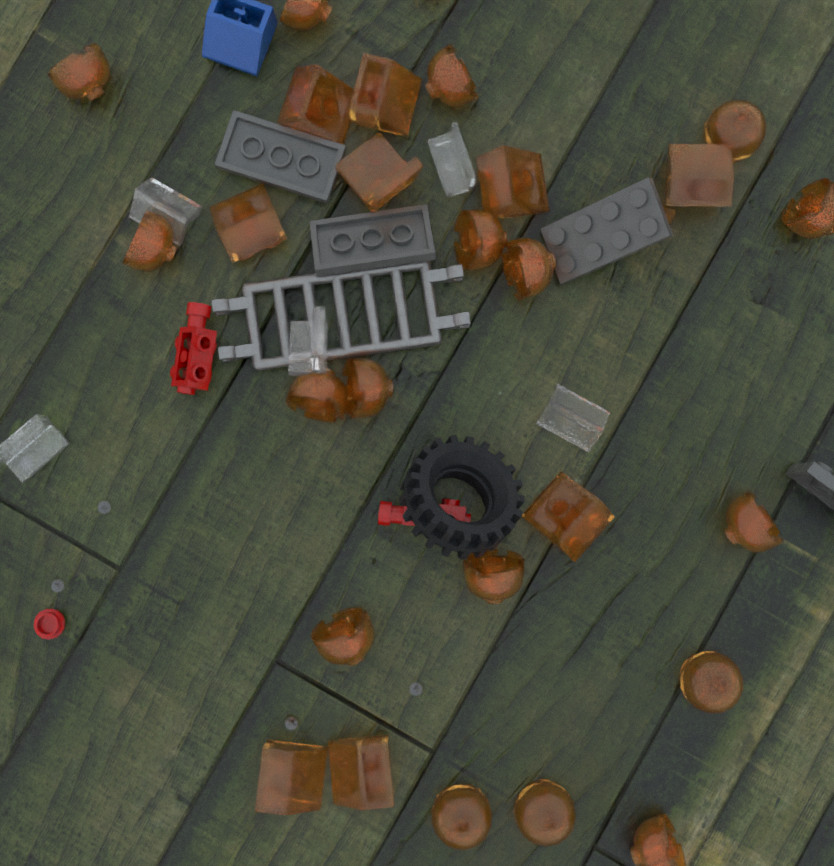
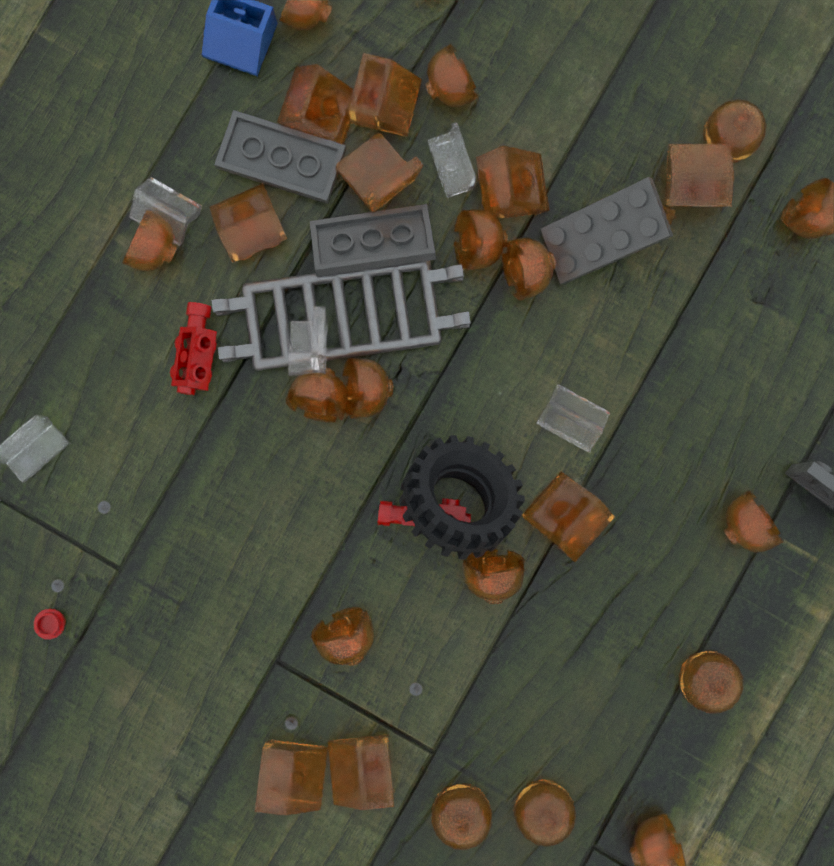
clear orange cylinder [47,43,110,101] -> none

